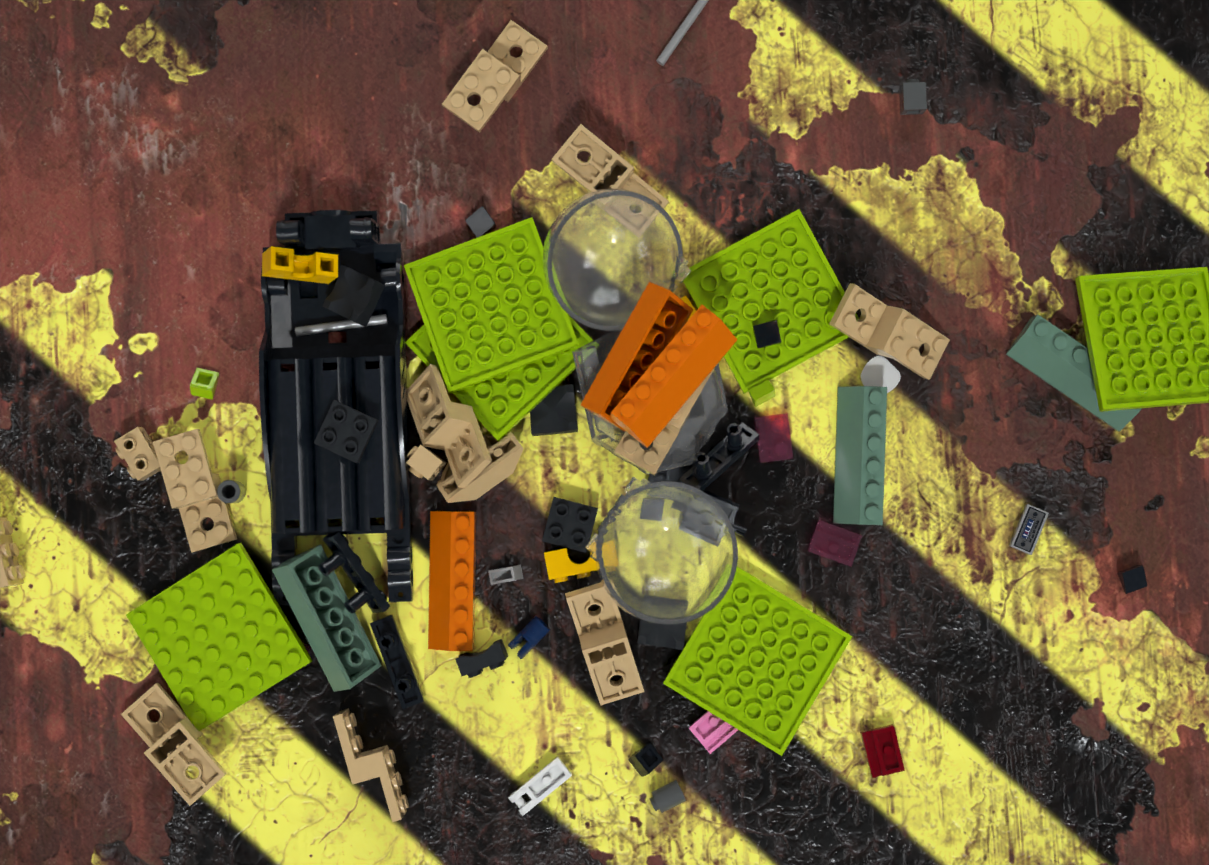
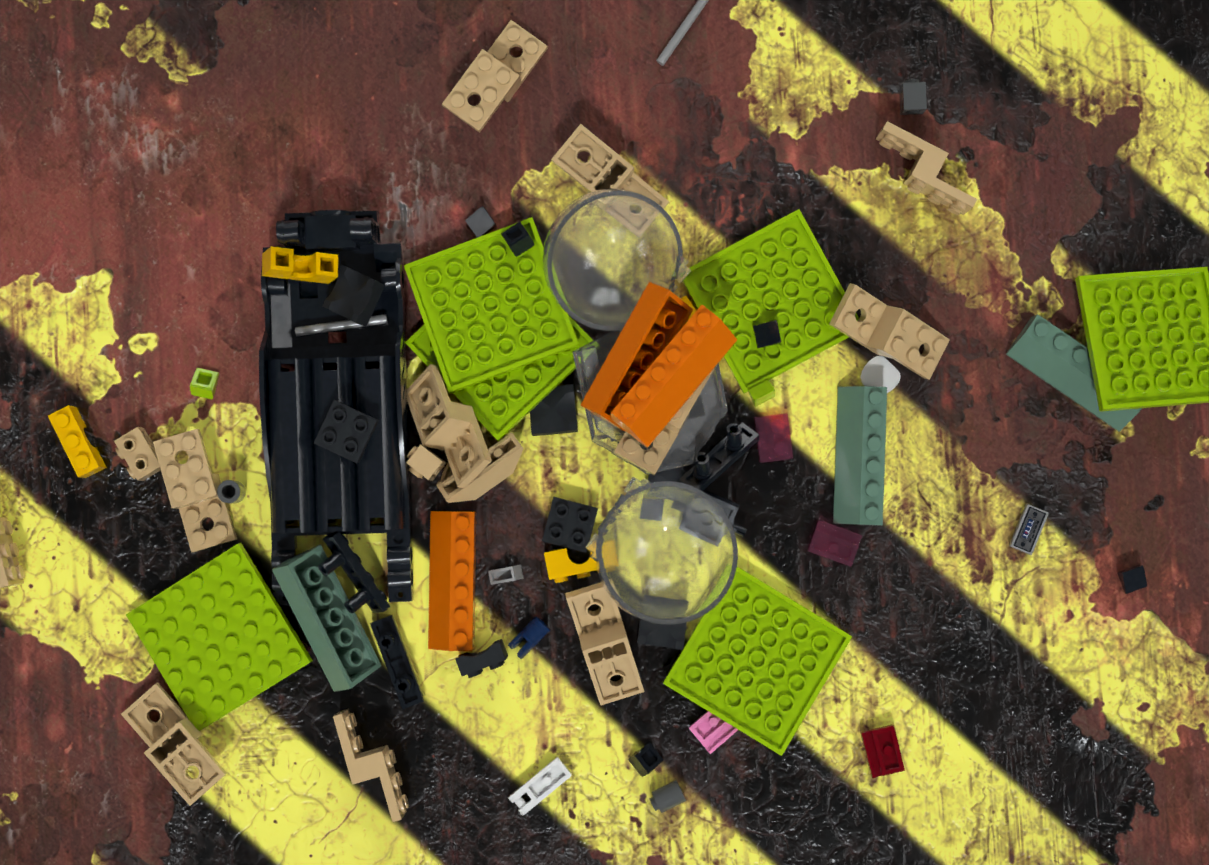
none -> yellow arch [48,405,107,478]
none -> black slope [501,222,535,257]
none -> tan bracket [876,121,977,215]

